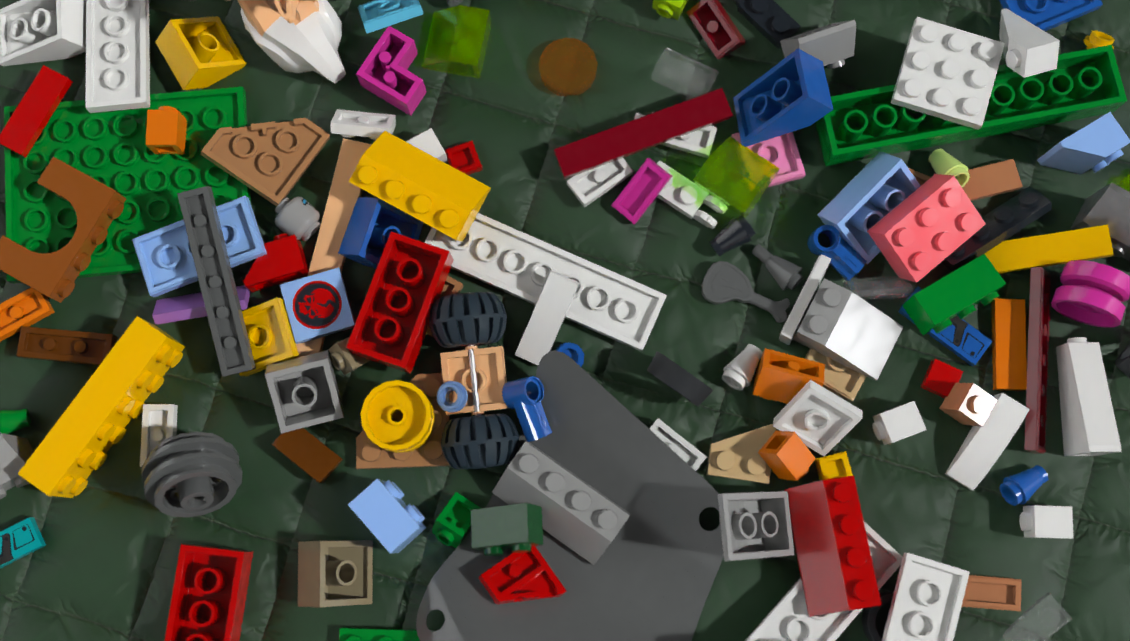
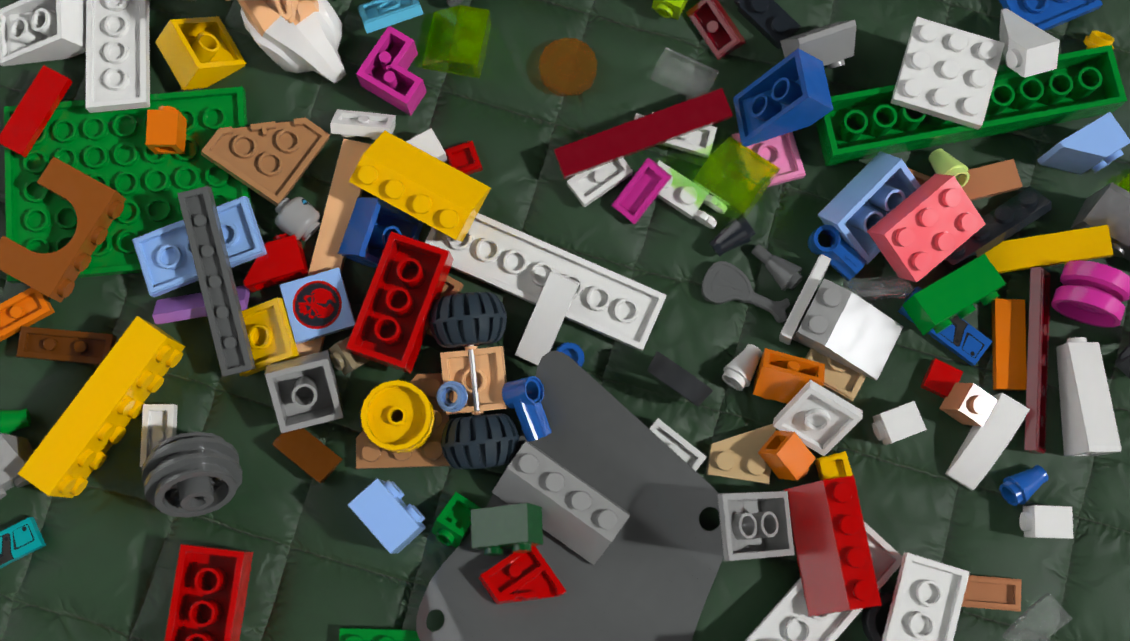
dark tan slope [298,540,373,607] -> none

